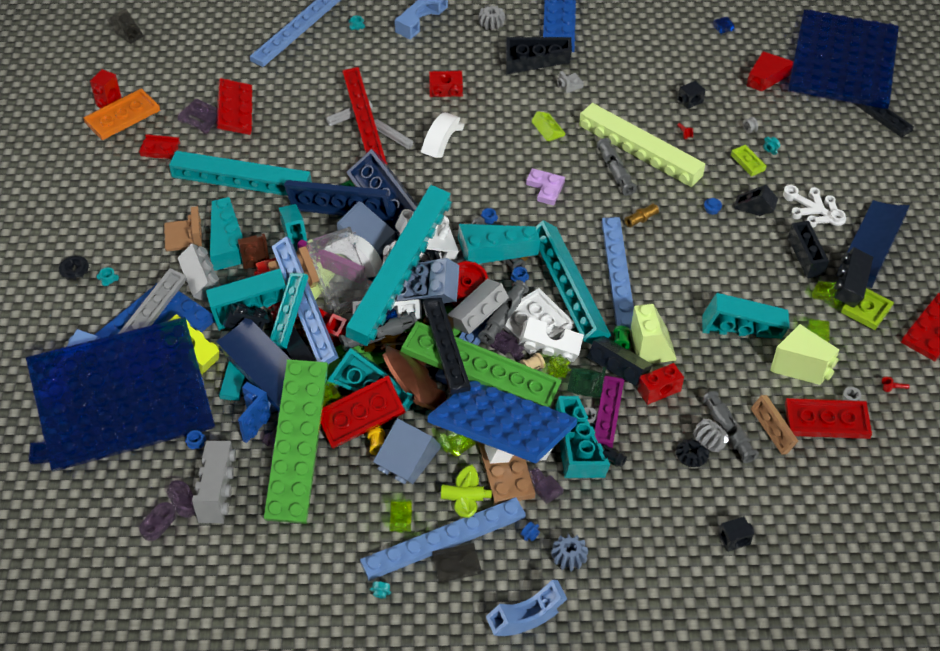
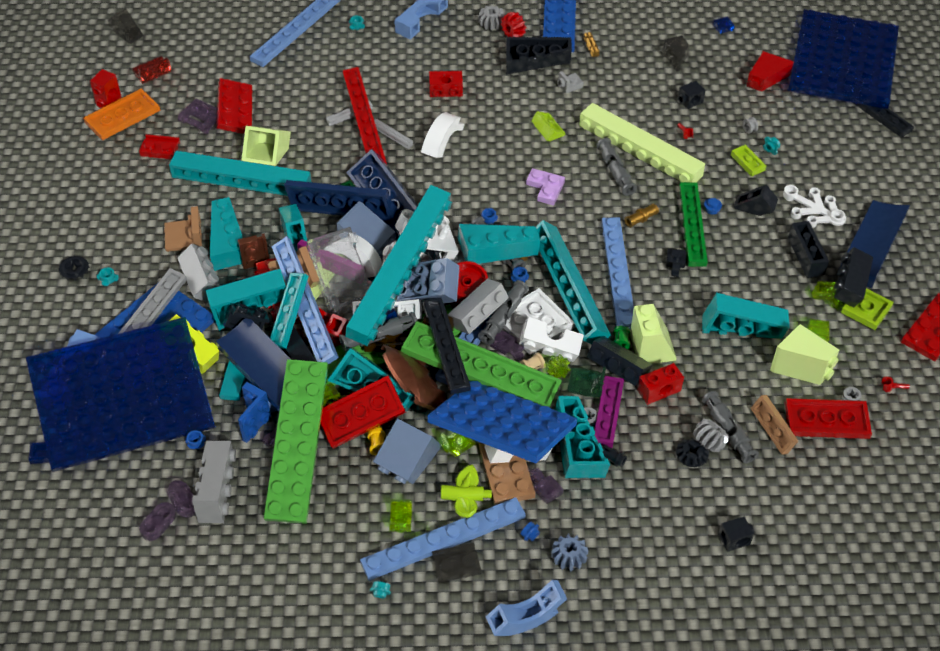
none -> clear red bracket [132,56,172,84]
none -> yellowish green slope [242,126,291,166]
none -> red gear [500,11,527,37]
none -> pearl gold axle [583,32,600,57]
none -> clear smoke slope [662,35,689,72]
none -> black plate [666,248,686,277]
none -> green plate [679,182,708,267]

